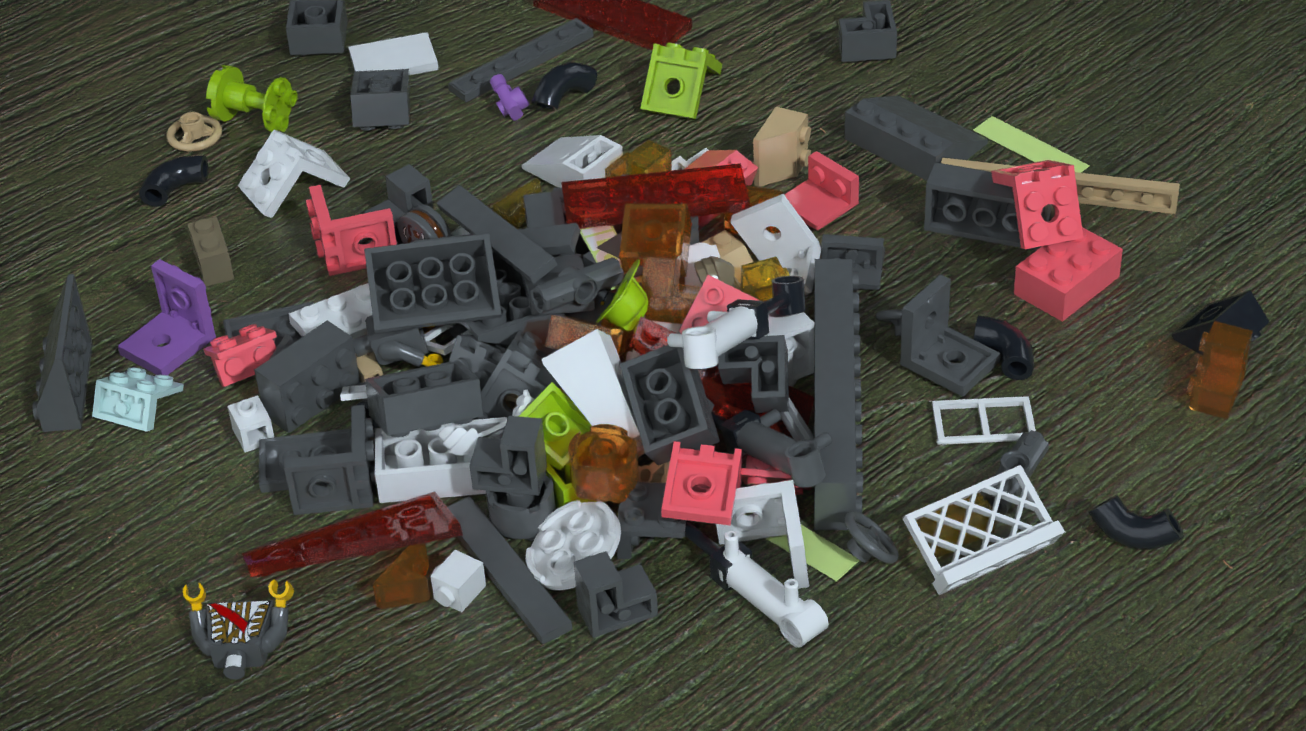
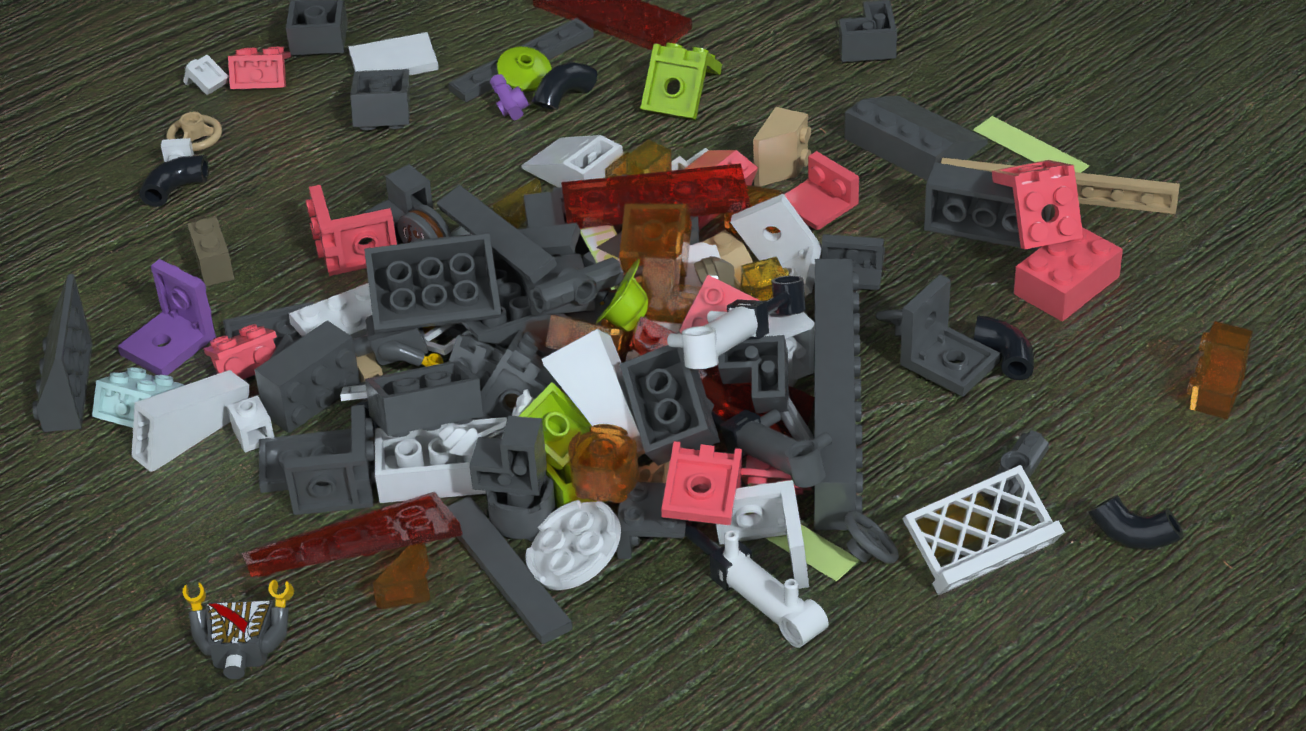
lime piece [206,65,298,132] -> none
white bracket [238,130,350,218] -> none
white brick [431,550,486,612] -> none
dark grey brick [573,551,658,638] -> none
white window [932,396,1036,445] -> none
black slope [1171,290,1269,360] -> none
none -> white slope [132,370,249,472]
none -> white plate [161,138,194,162]
none -> white bracket [183,55,229,95]
none -> coral bracket [228,47,292,89]
none -> lime dish [497,46,551,91]

